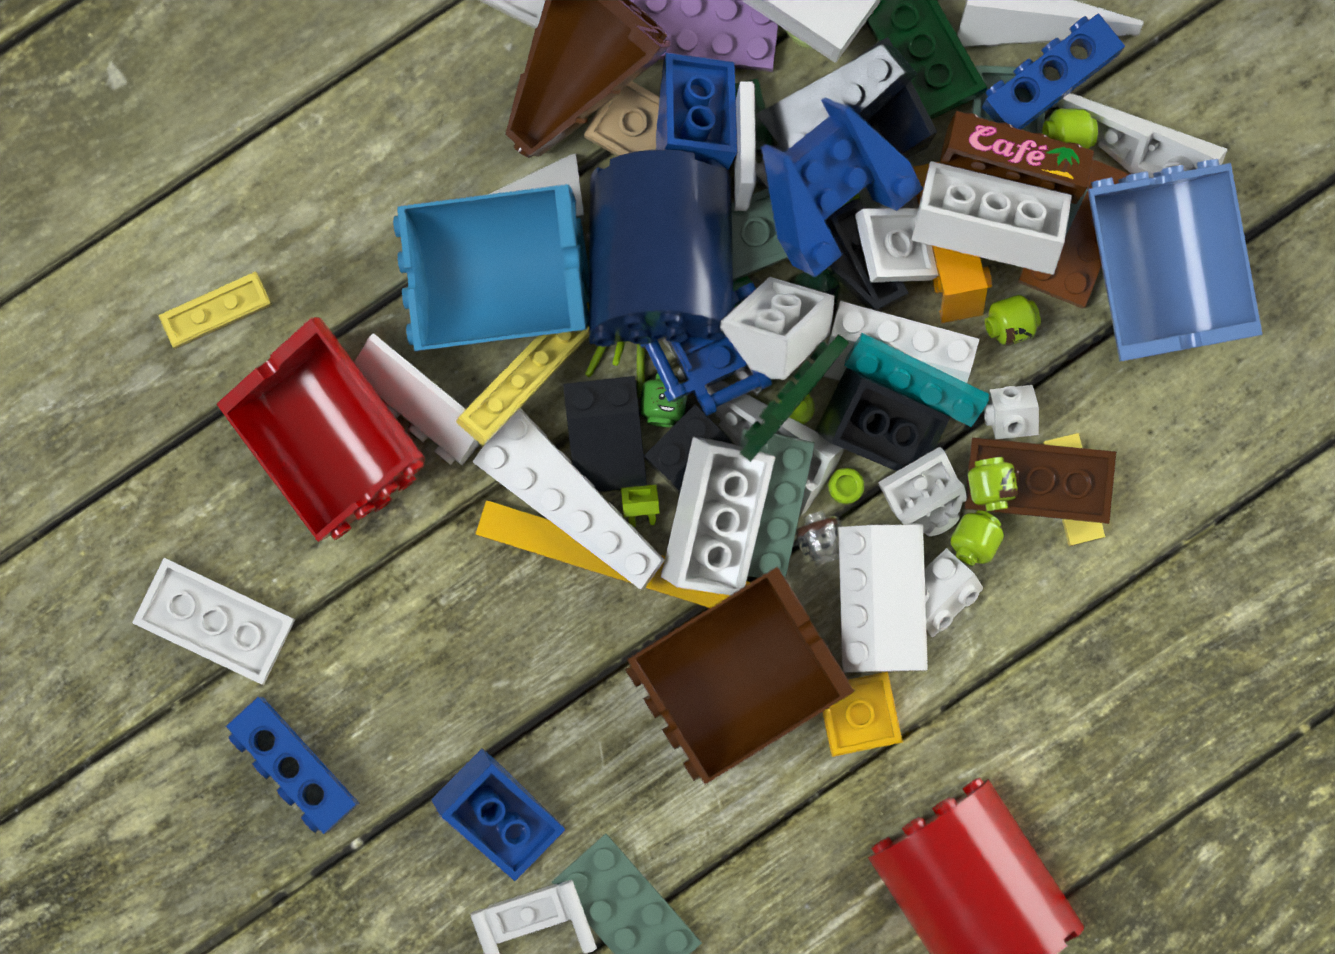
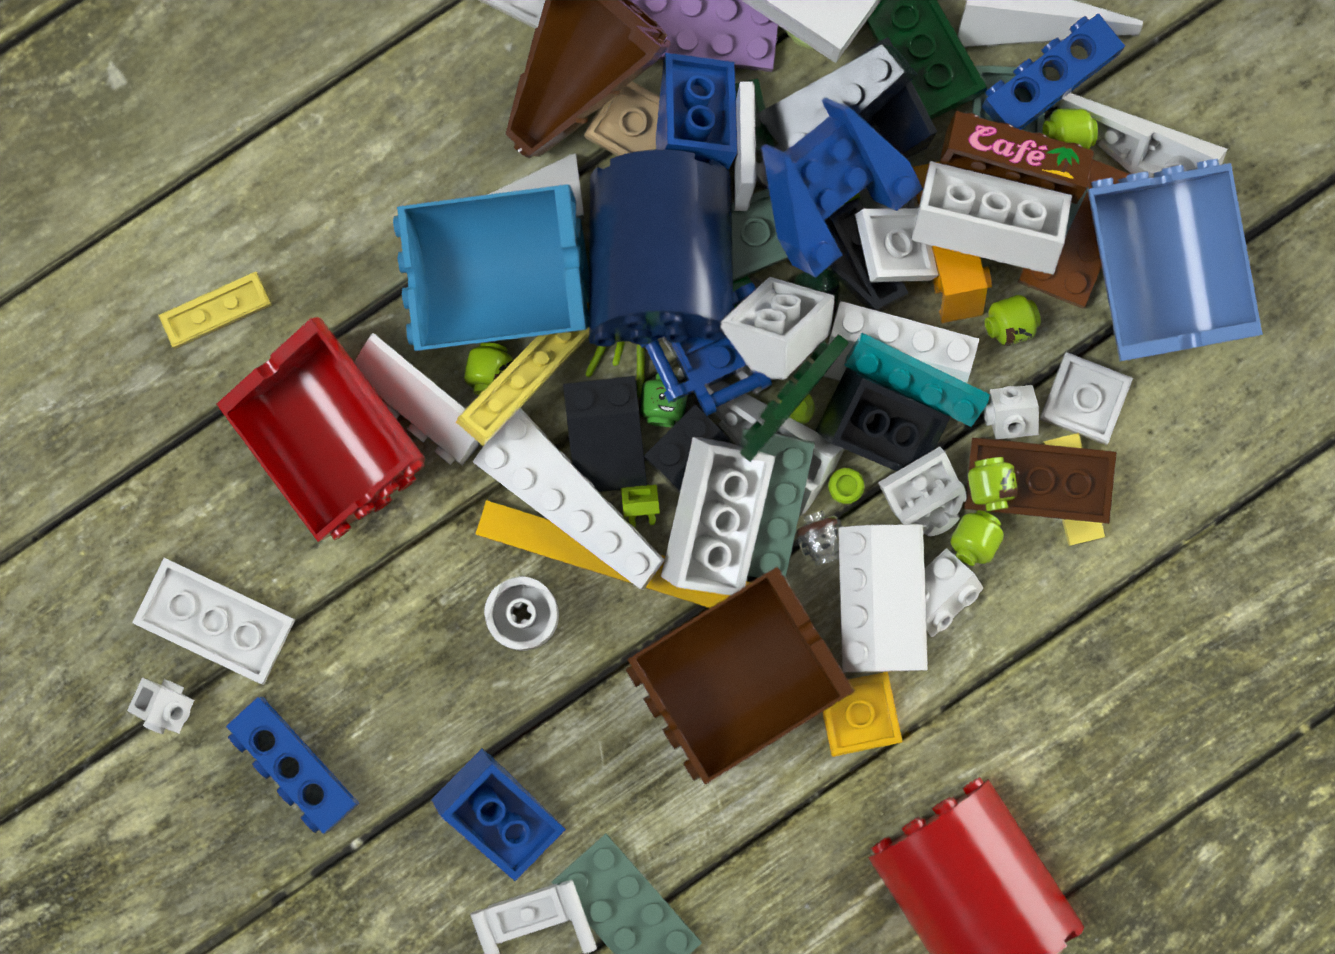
none -> white brick [127,678,194,734]
none -> lime head [464,342,514,396]
none -> white brick [484,577,559,651]
none -> white tile [1039,352,1133,445]

